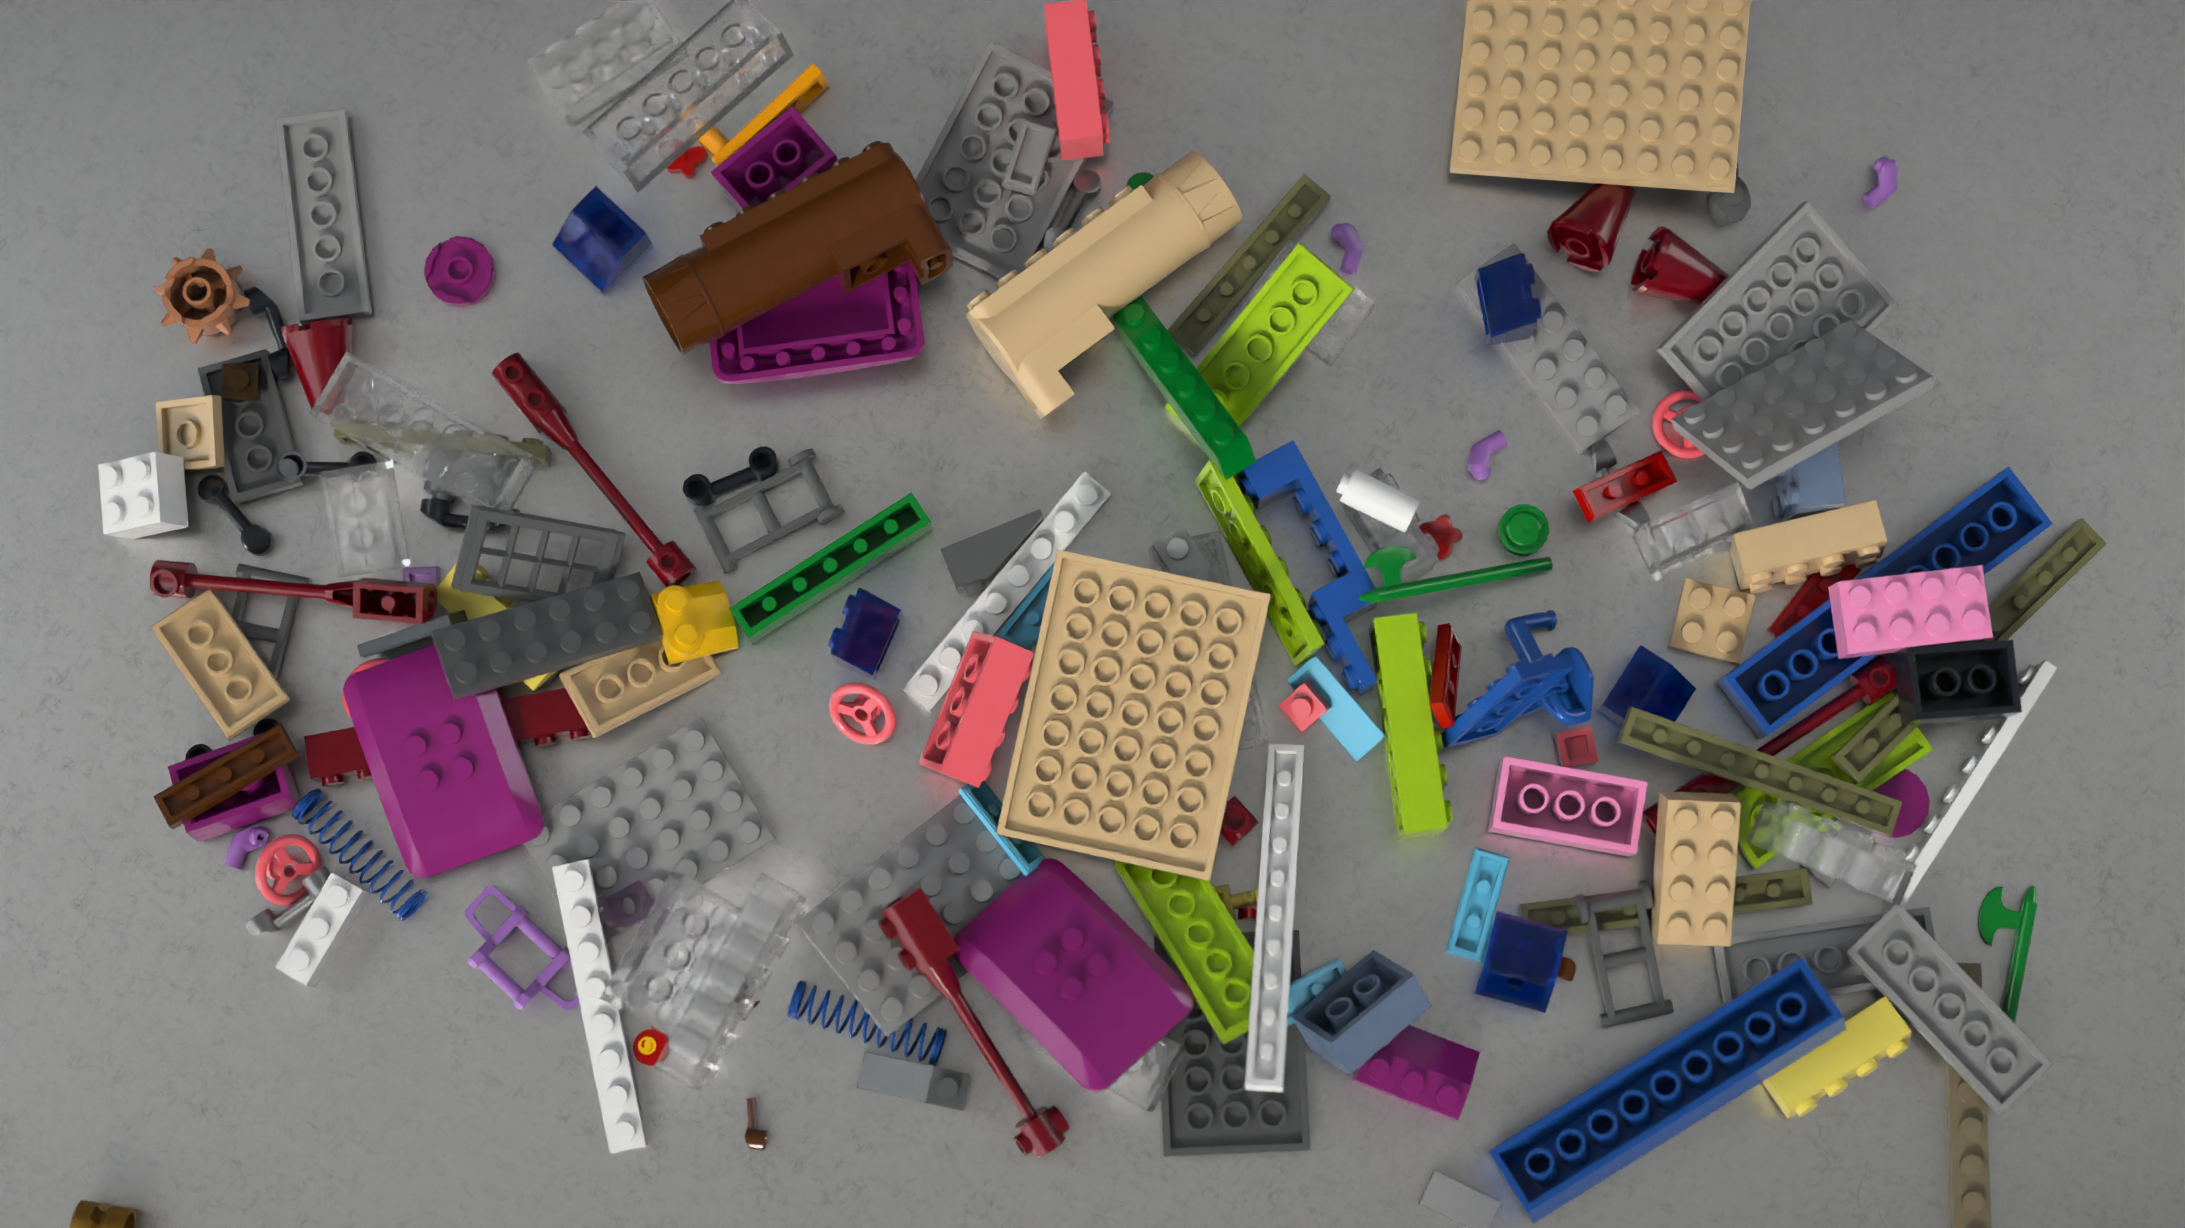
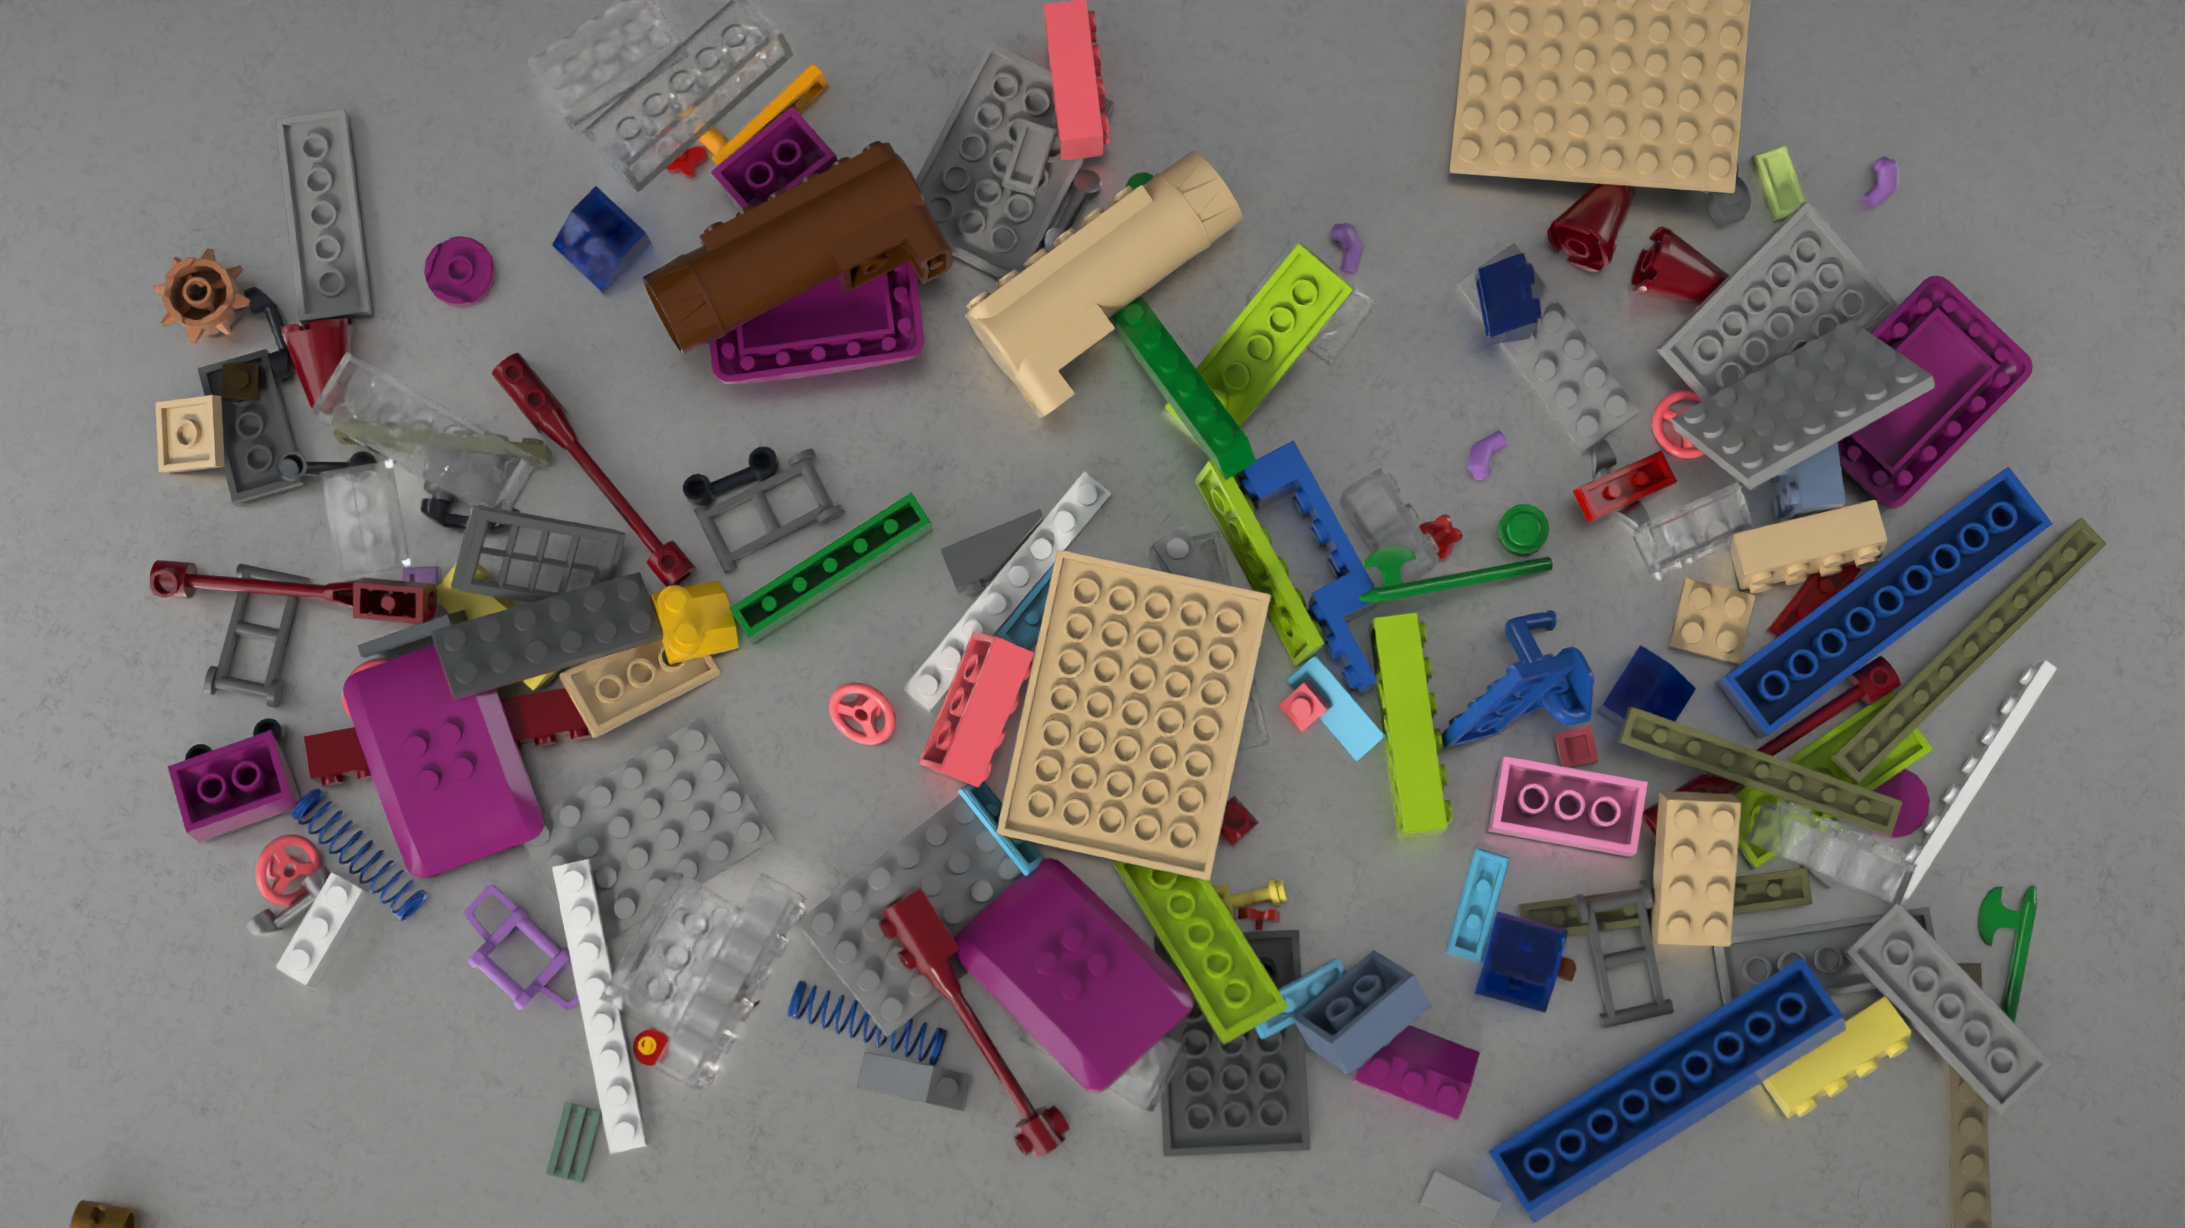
white brick [98,452,189,539] -> none
tan tile [150,589,290,741] -> none
reddish brown tile [153,723,301,829] -> none
black bar [197,474,274,556] -> none
medium lavender arm [223,825,269,870] -> none
clear purple bracket [598,880,657,932] -> none
reddish brown hand [745,1098,768,1151] -> none
clear blue slope [828,588,903,680] -> none
olive plate [1167,174,1331,355] -> none
white plate [1245,743,1305,1092] -> none
white brick [1336,469,1421,533] -> none
red tile [1430,623,1462,728] -> none
bright pink brick [1828,565,1993,659] -> none
black brick [1893,640,2022,726] -> none
none -> sand green tile [546,1102,602,1183]
none -> yellowish green tile [1751,145,1807,223]
none -> magenta wedge [1837,275,2033,509]

